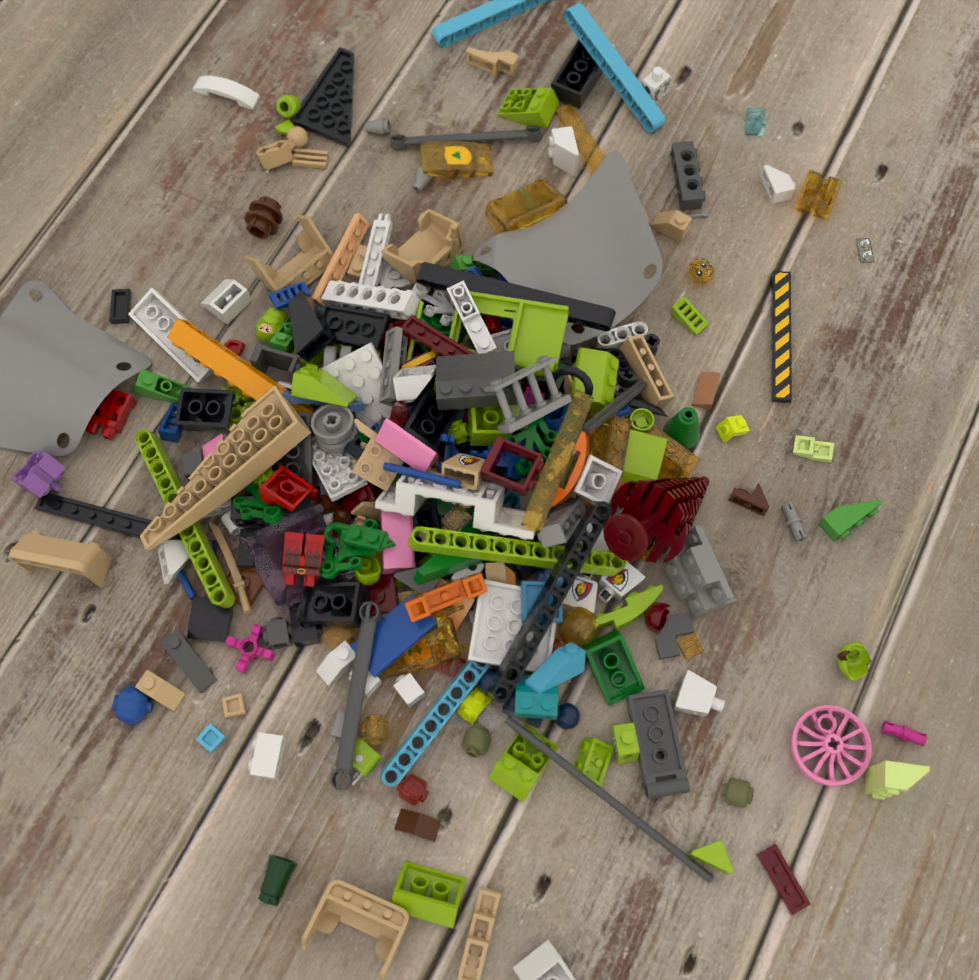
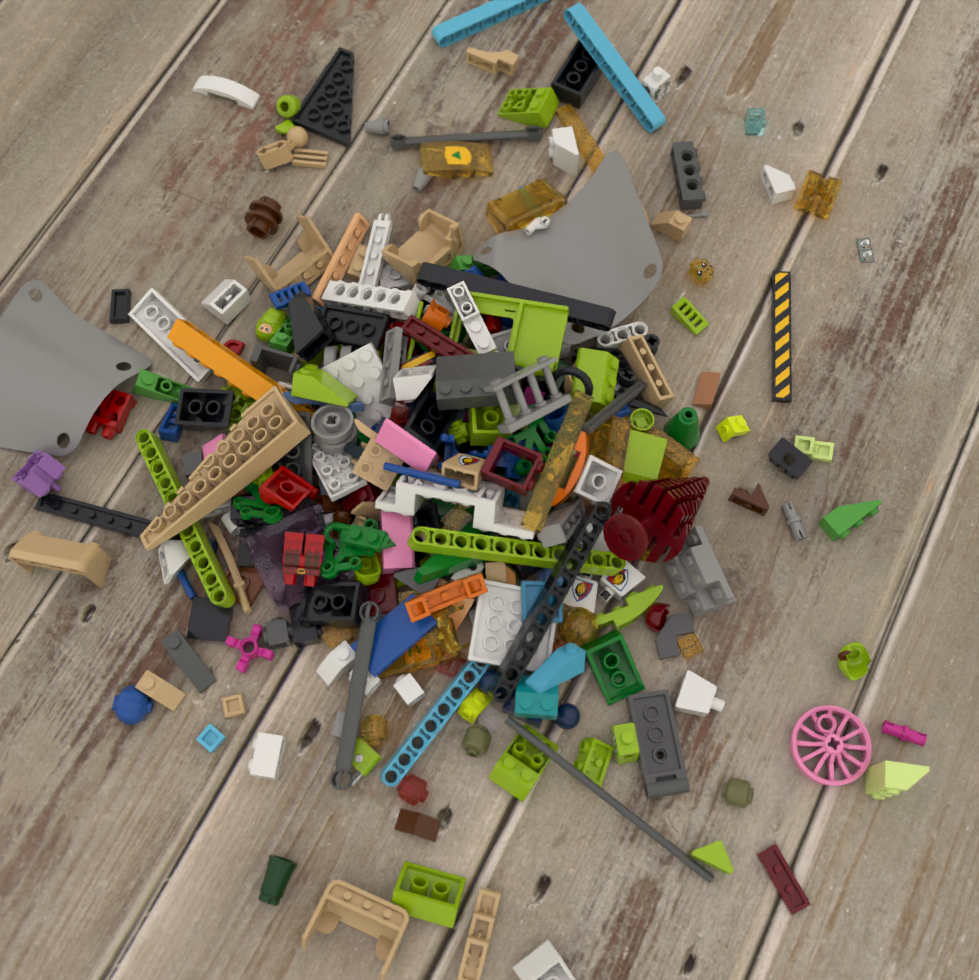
none -> orange window [421,298,452,332]
none -> white arm [524,216,550,235]
none -> black brick [768,437,814,479]

